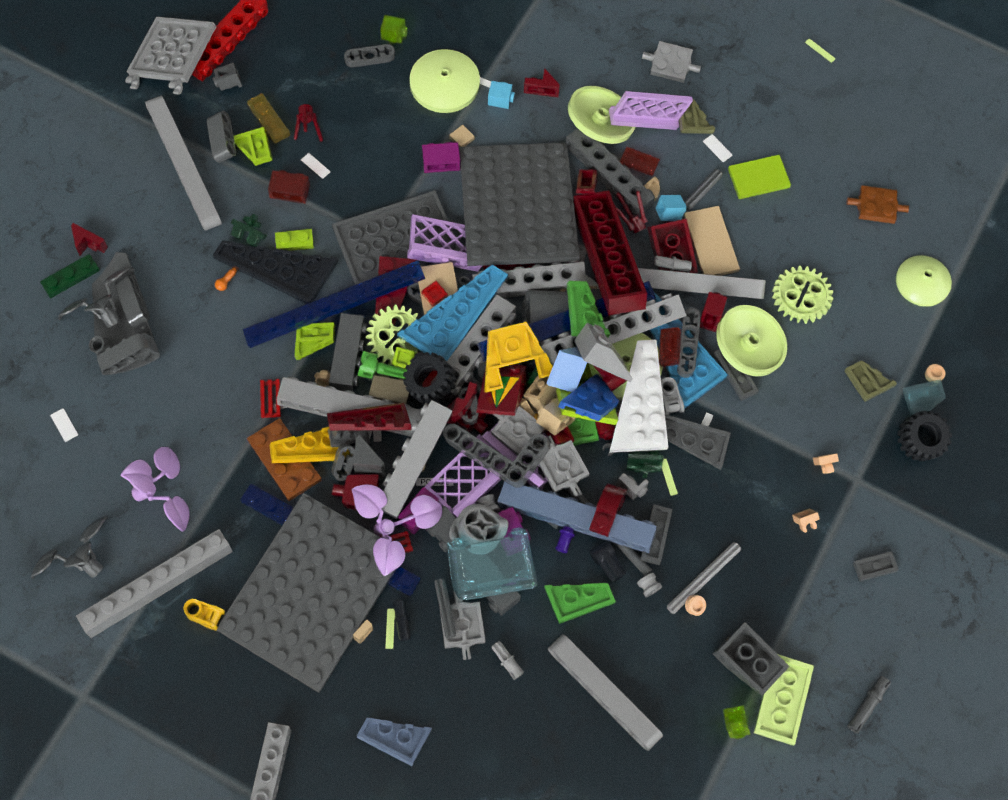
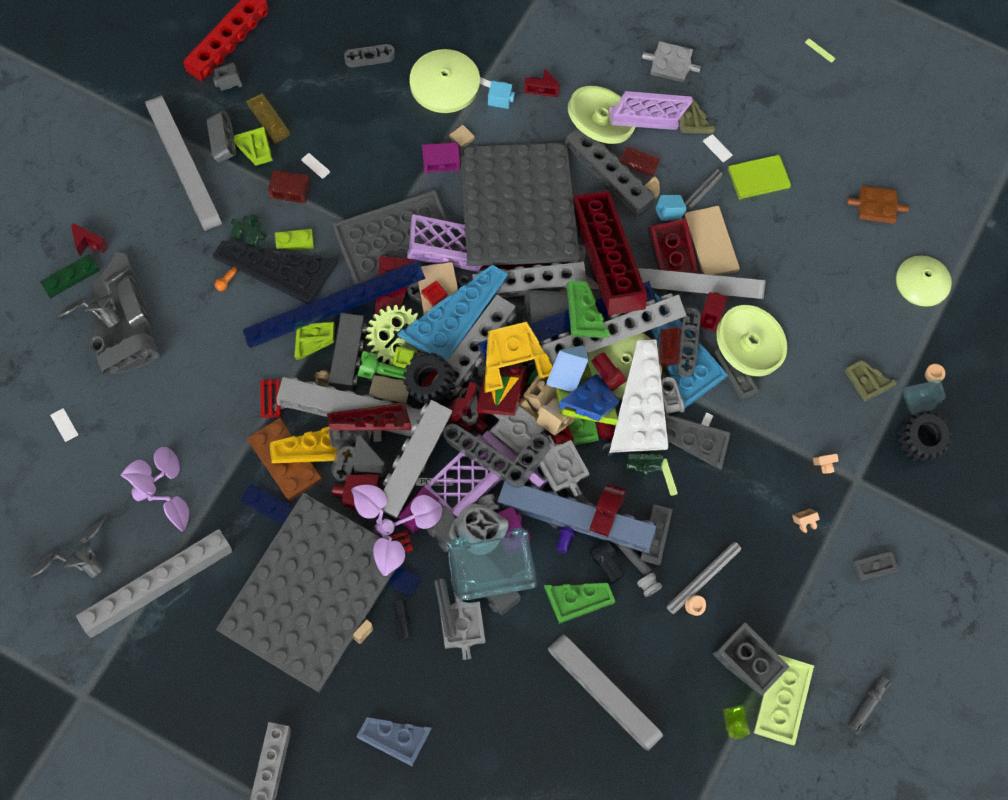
light grey plate [125,17,216,95] -> none
yellow piece [183,599,225,631] -> none
dark red plant [294,104,323,142] -> none
clear neon green brick [380,15,408,43] -> none
yellowish green piece [386,609,395,649] -> none
light grey axle [492,641,524,680] -> none
light grey slope [574,323,632,382] -> none
dark red slope [576,169,597,194] -> none
dark red plant [616,191,648,233] -> none
light grey bracket [616,473,649,500] -> none
light grey axle [654,256,692,273] -> none
yellowish green gear [772,266,833,324] -> none

